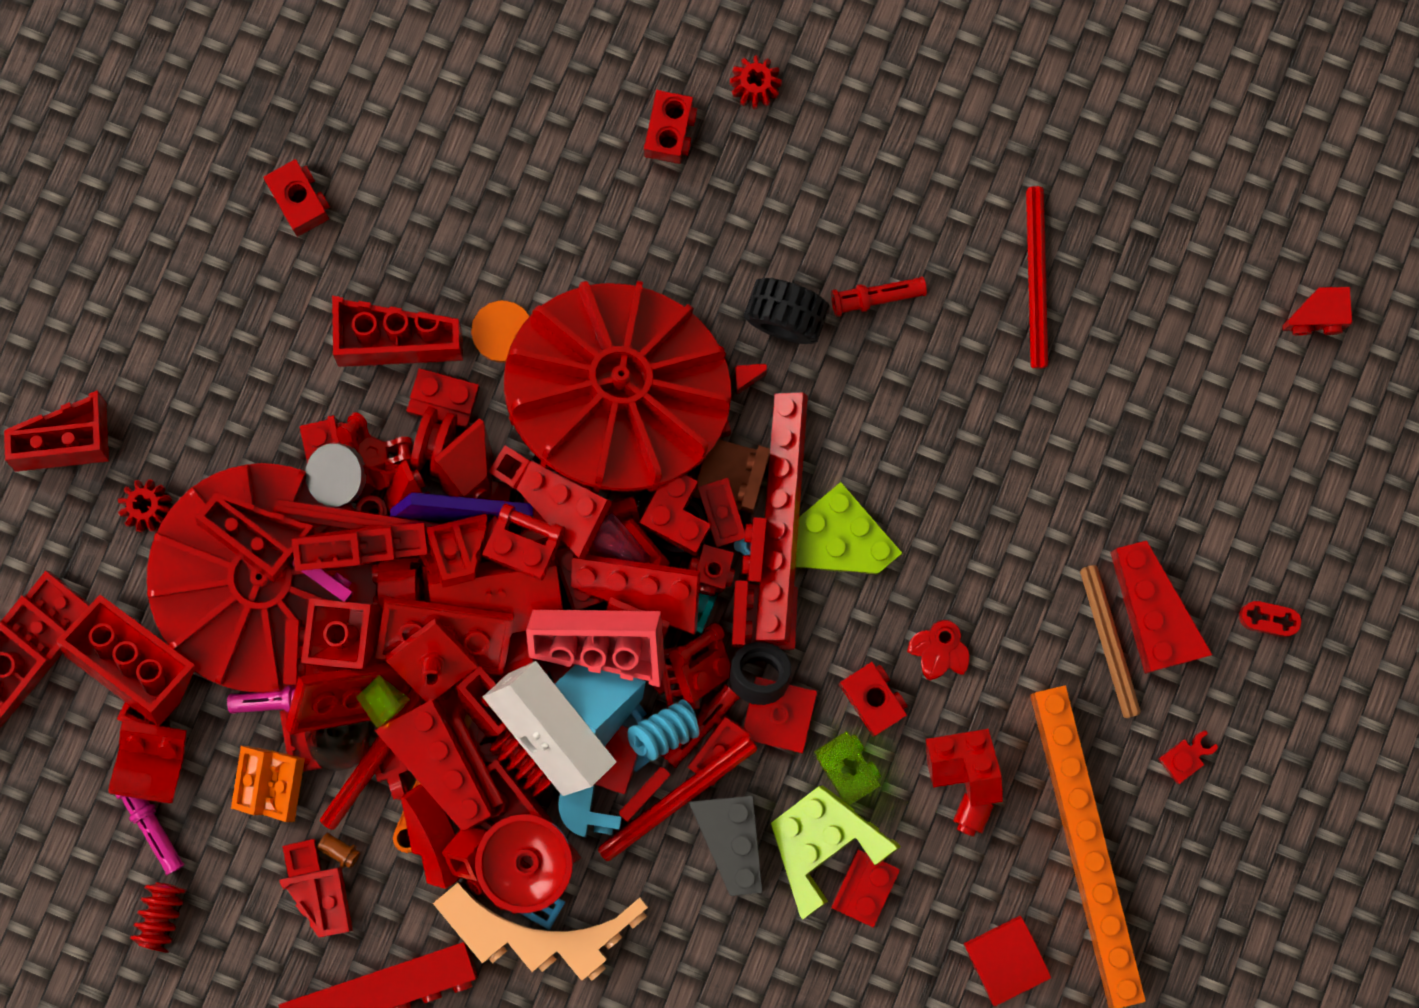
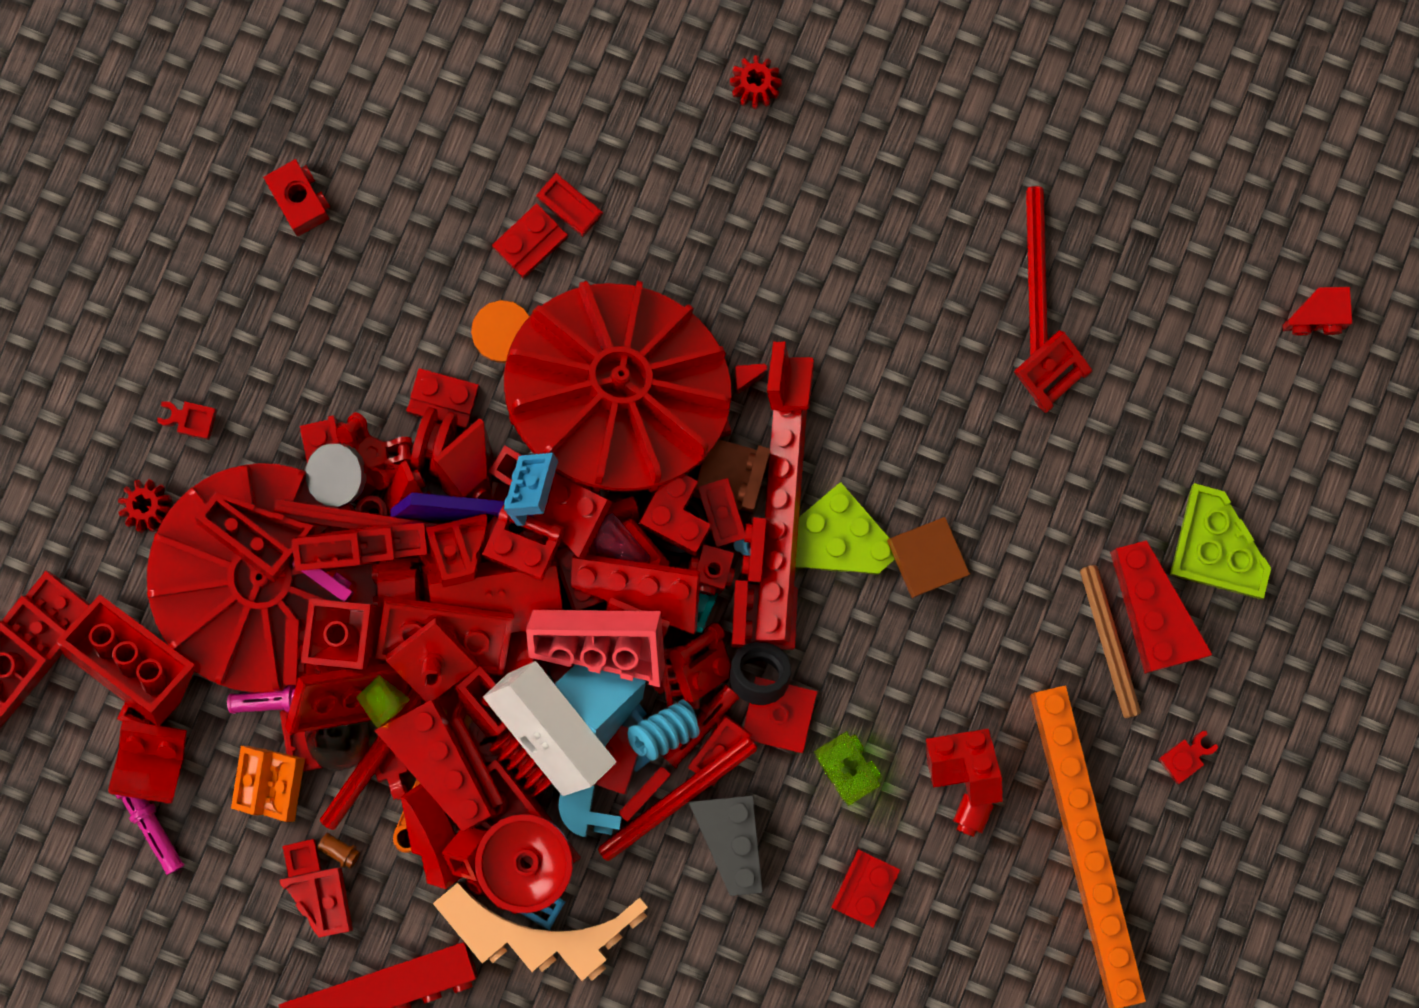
red wedge [4,390,109,472] -> none
red piece [130,882,187,953] -> none
red wedge [332,296,463,367] -> none
red brick [644,90,698,164] -> none
black tyre [743,278,830,344] -> none
wing [771,785,901,920] -> none
red pin [831,276,927,317] -> none
red brick [839,662,908,737] -> none
red plate [907,620,970,680] -> none
red slope [963,915,1051,1007] -> none
red beam [1239,601,1301,637] -> none
none -> red plate [157,401,217,440]
none -> red plate [492,203,568,279]
none -> dark azure bracket [504,453,558,526]
none -> red tile [536,173,603,237]
none -> red panel [767,342,814,410]
none -> dark orange tile [887,517,970,598]
none -> red plate [1014,330,1092,413]
none -> lime plate [1170,483,1271,600]

